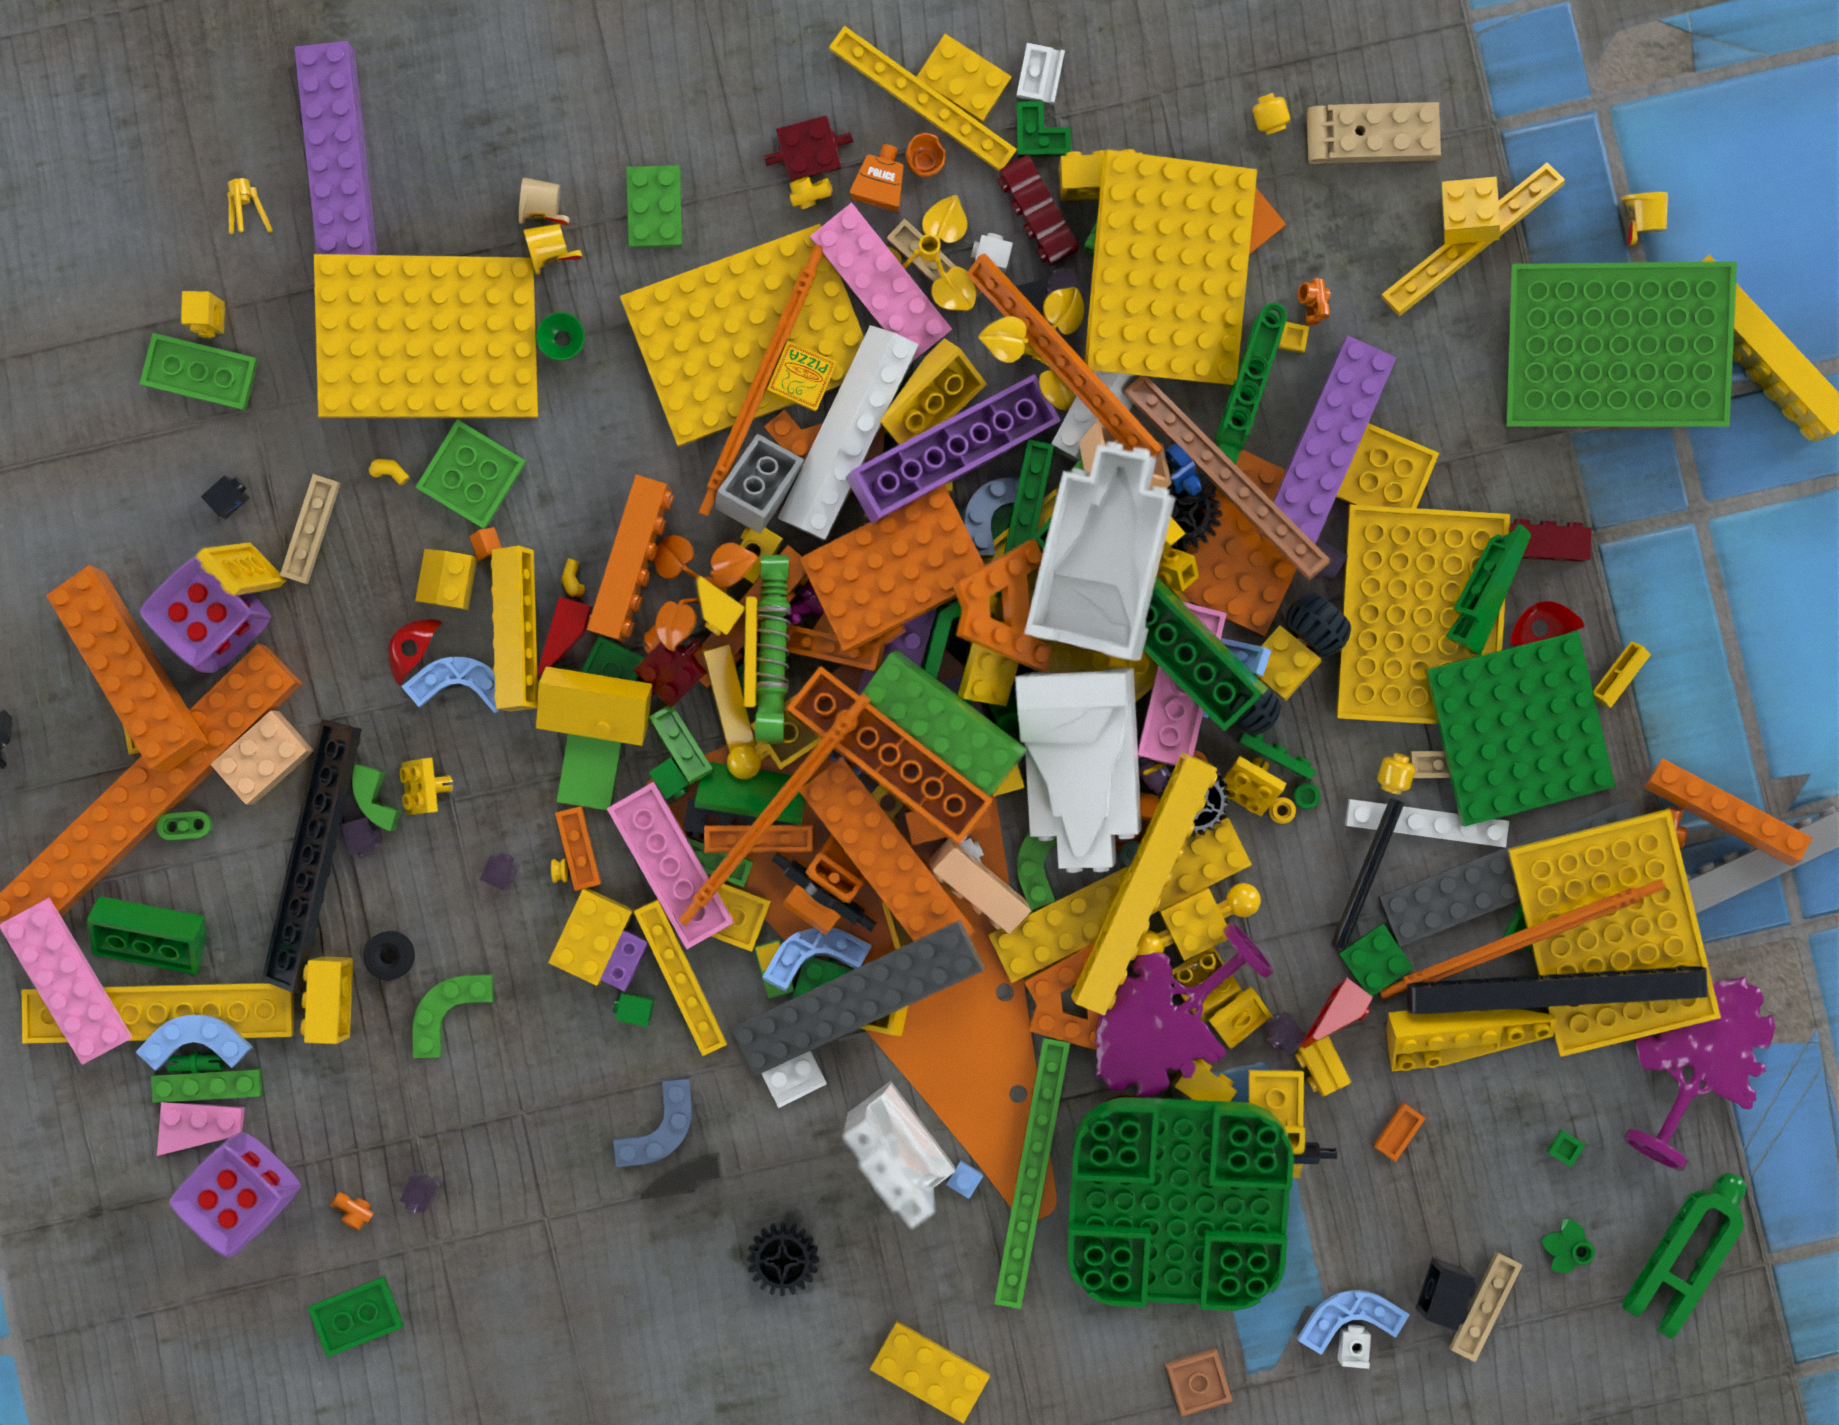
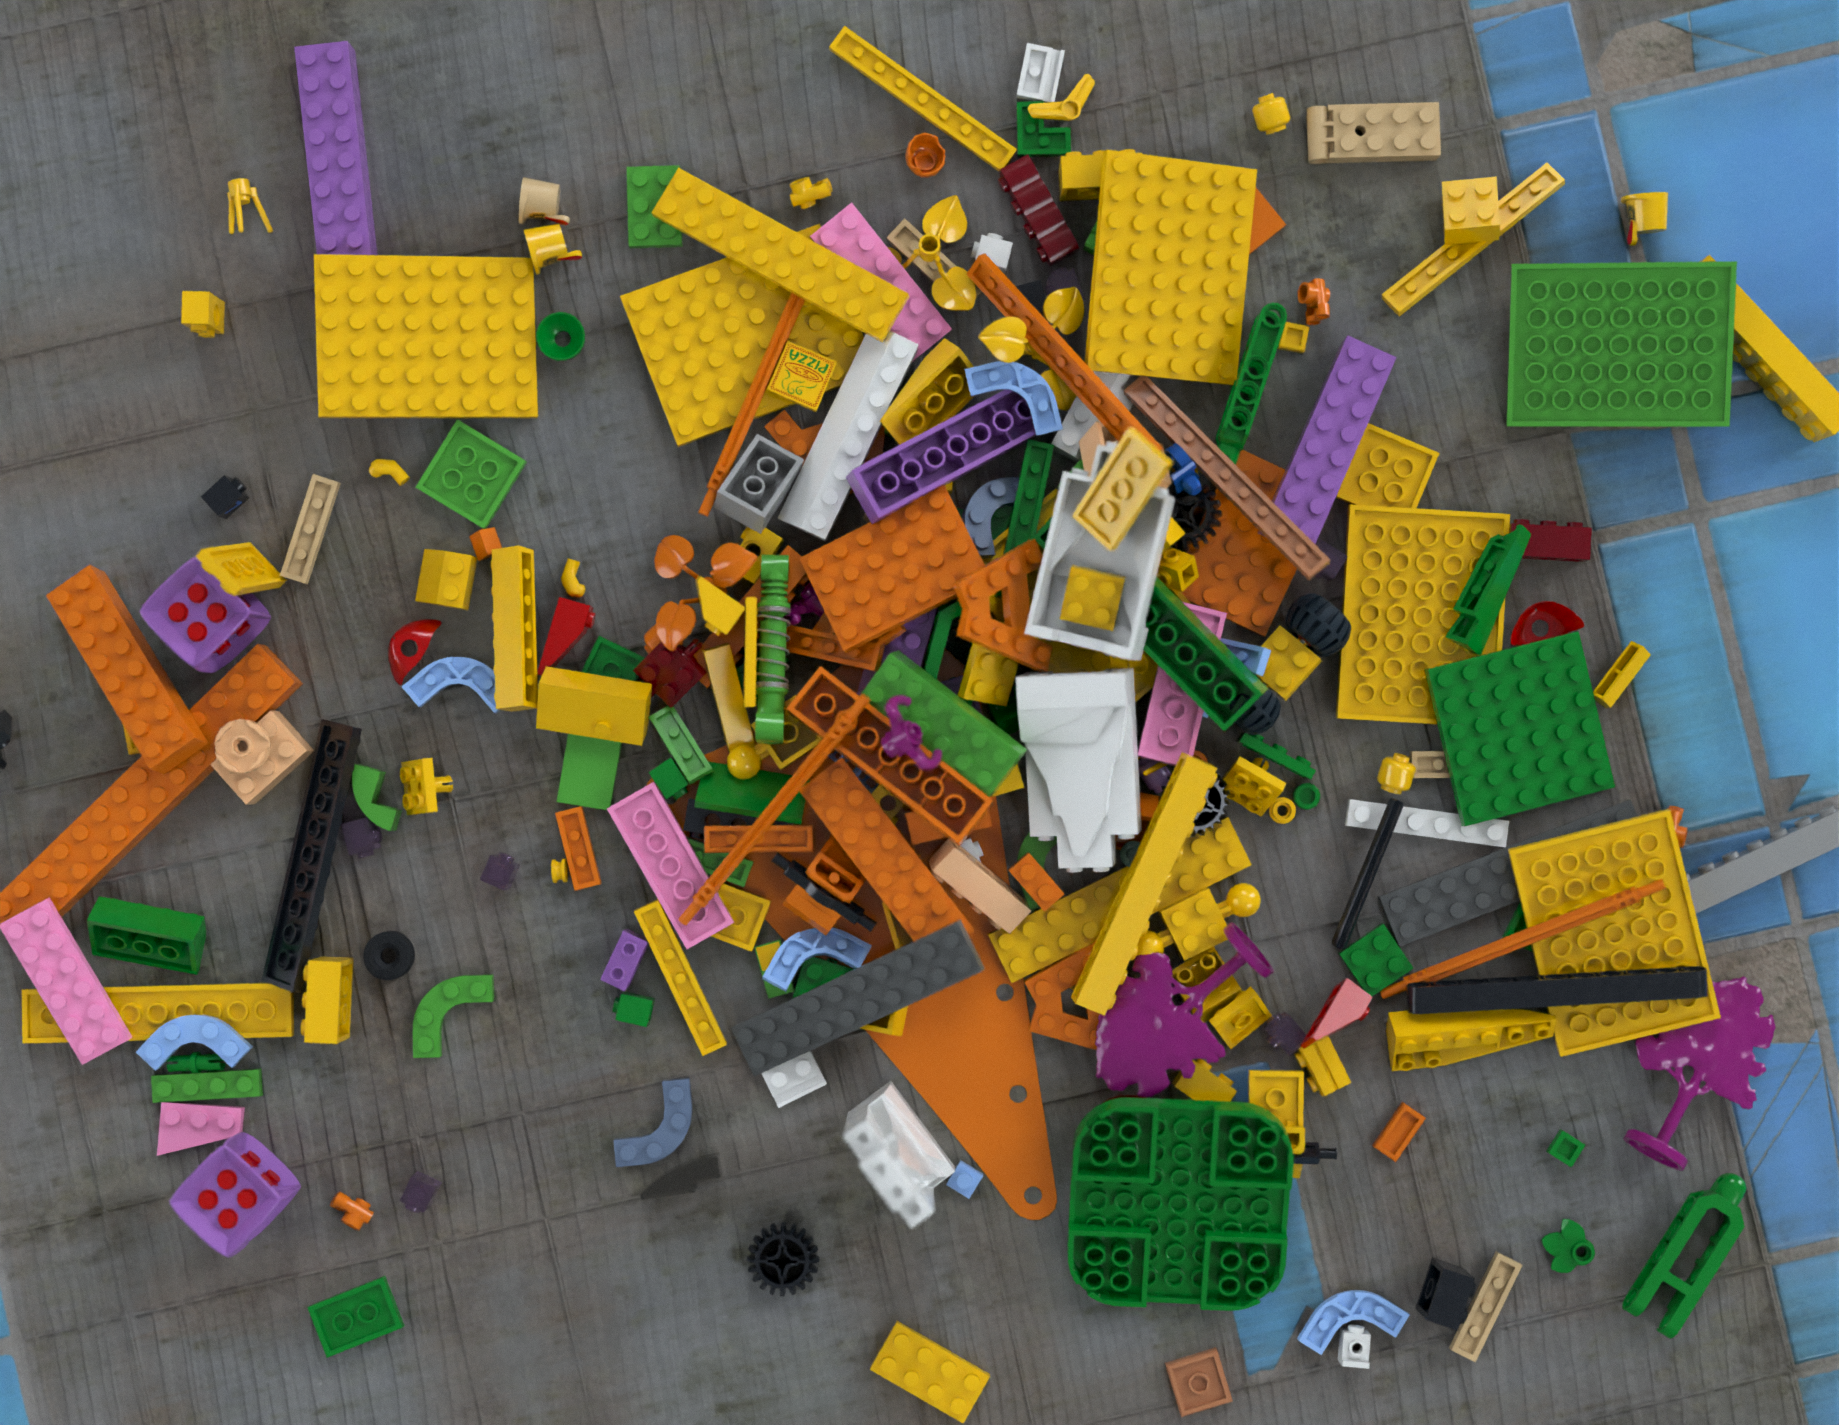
bright green plate [140,333,259,411] -> none
bright green plate [157,811,213,840] -> none
yellow brick [548,888,634,986] -> none
orange brick [587,474,675,642] -> none
dark red plate [764,115,854,183] -> none
orange torso [849,144,904,213] -> none
yellow plate [917,34,1012,123] -> none
bright green plate [994,1037,1070,1309] -> none
orange brick [1644,758,1812,866] -> none
none -> light nougat plate [214,719,271,773]
none -> yellow plate [651,168,910,343]
none -> magenta piece [882,695,943,770]
none -> light blue plate [965,361,1063,436]
none -> orange brick [1008,852,1064,912]
none -> yellow piece [1028,74,1095,121]
none -> yellow plate [1059,564,1126,631]
none -> yellow plate [1072,428,1173,551]

